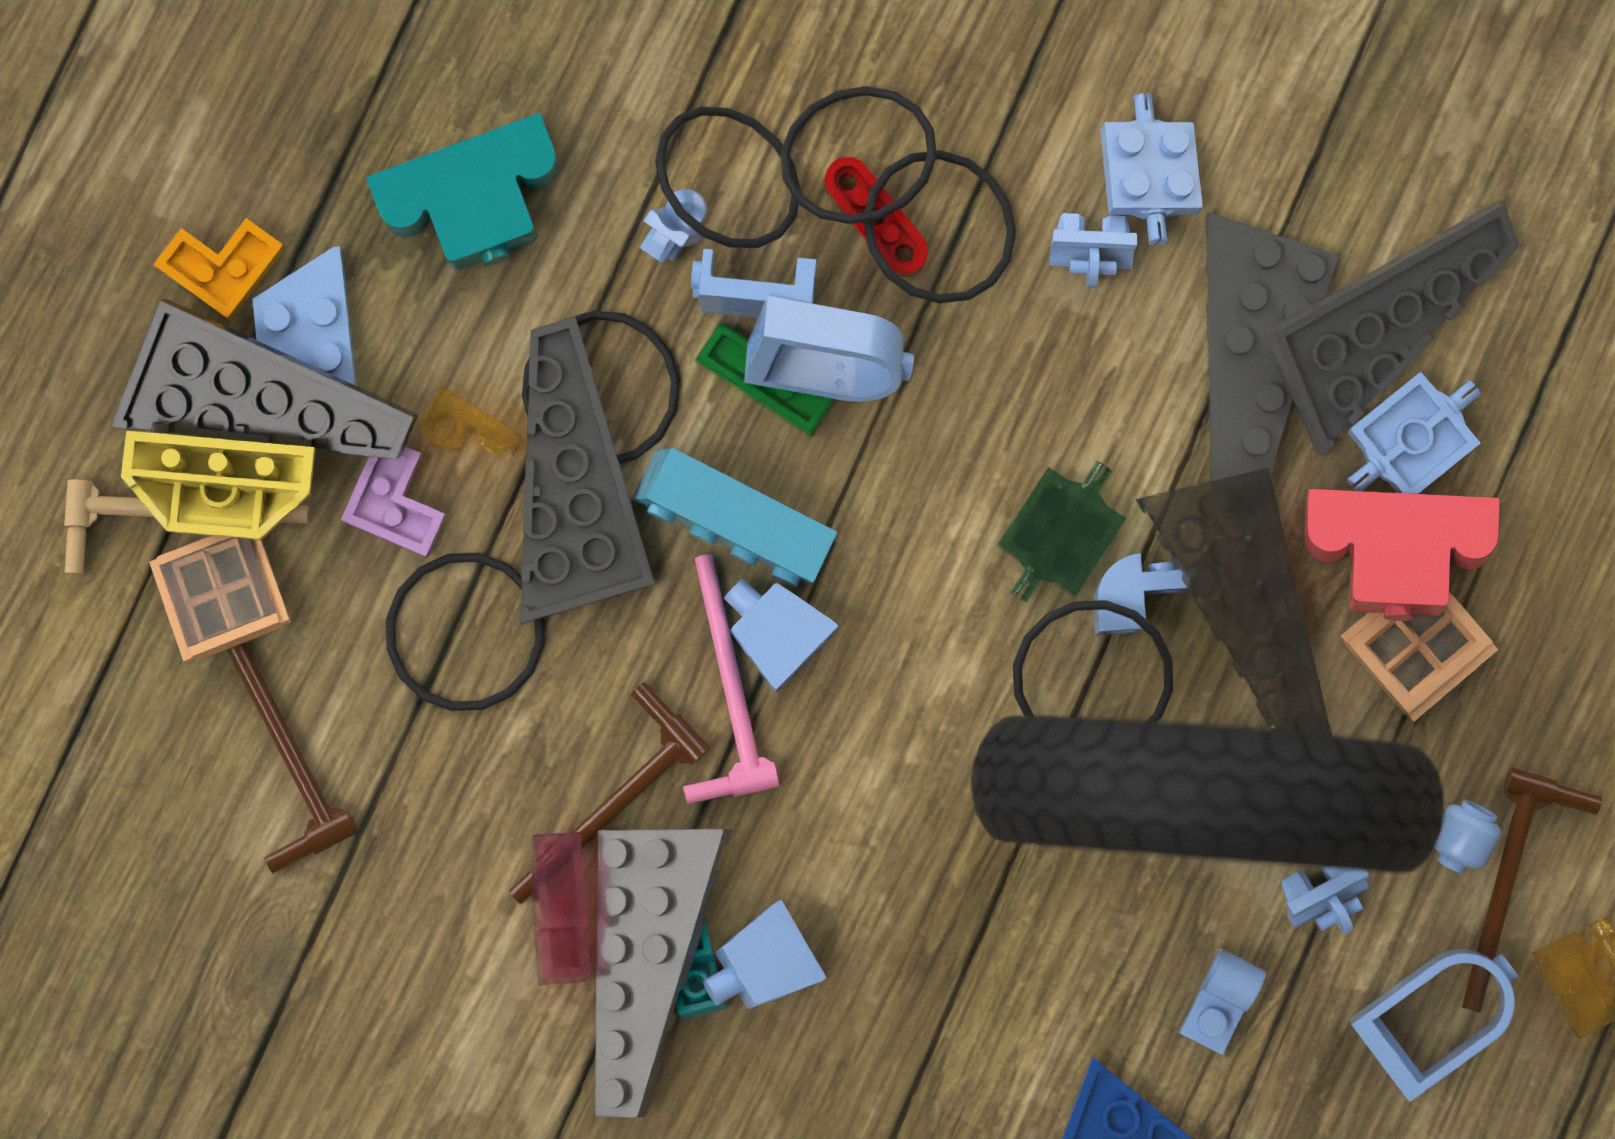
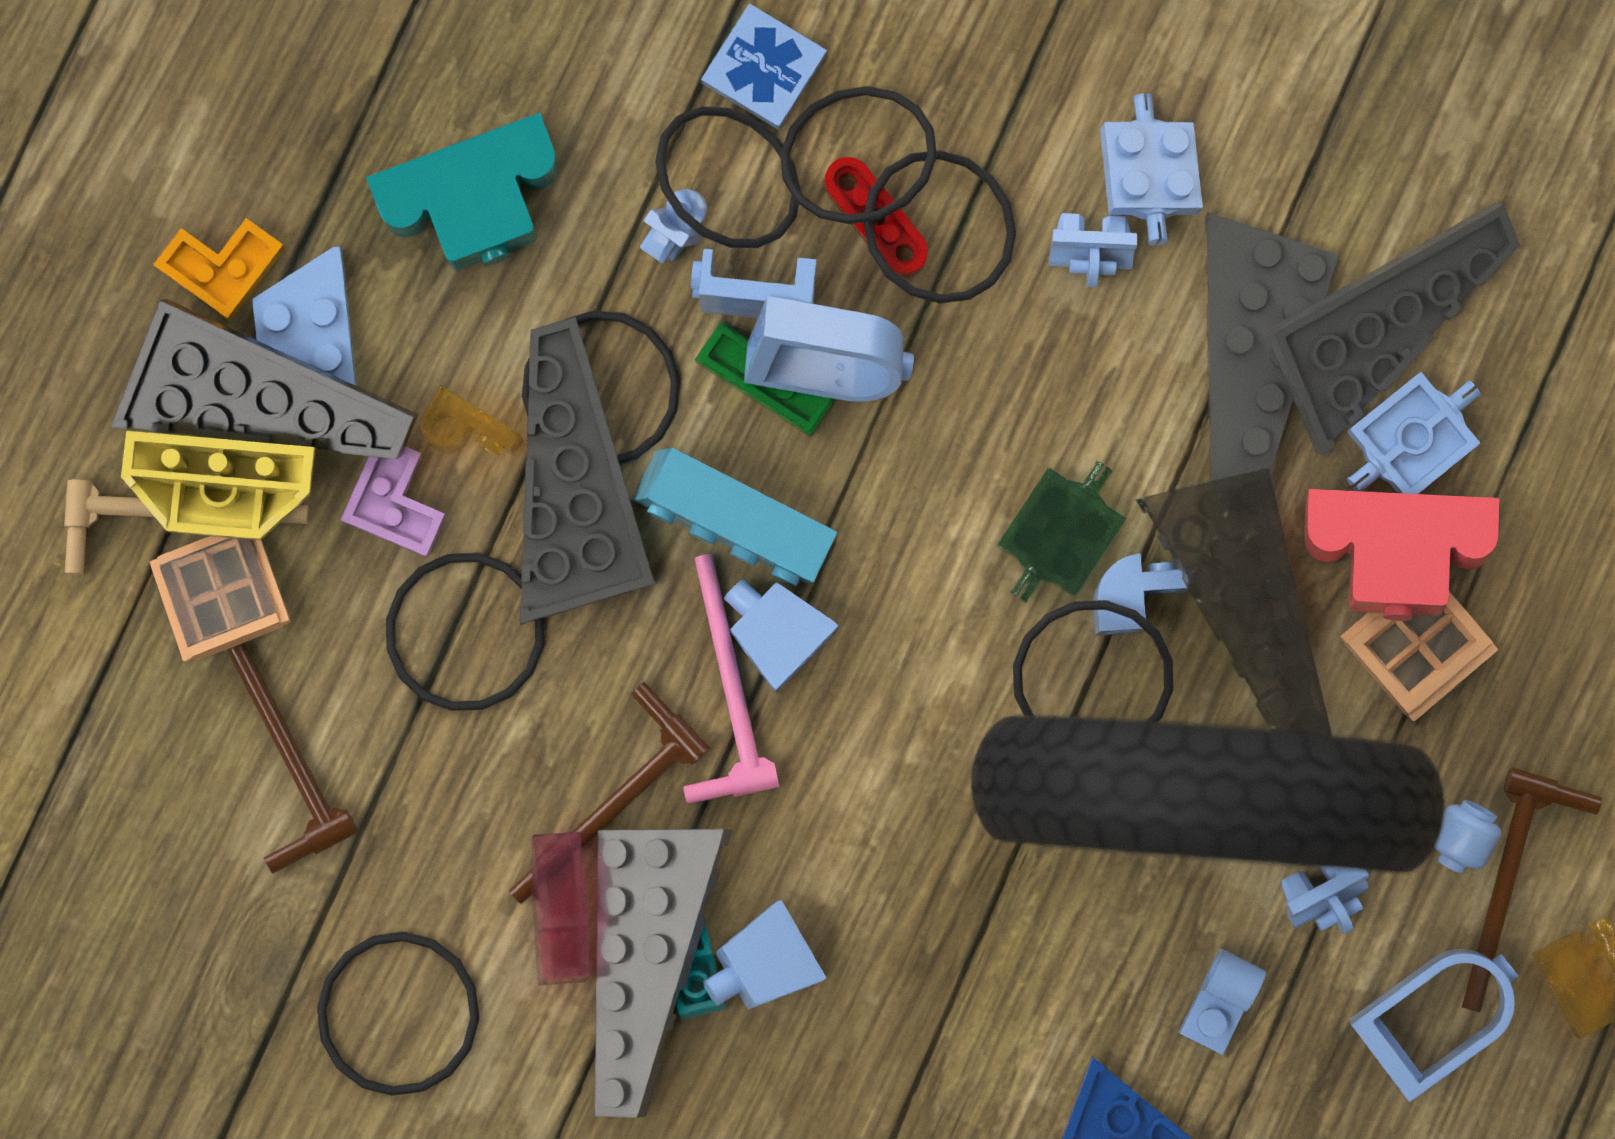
none -> black piece [317,932,480,1096]
none -> light blue tile [701,3,827,130]

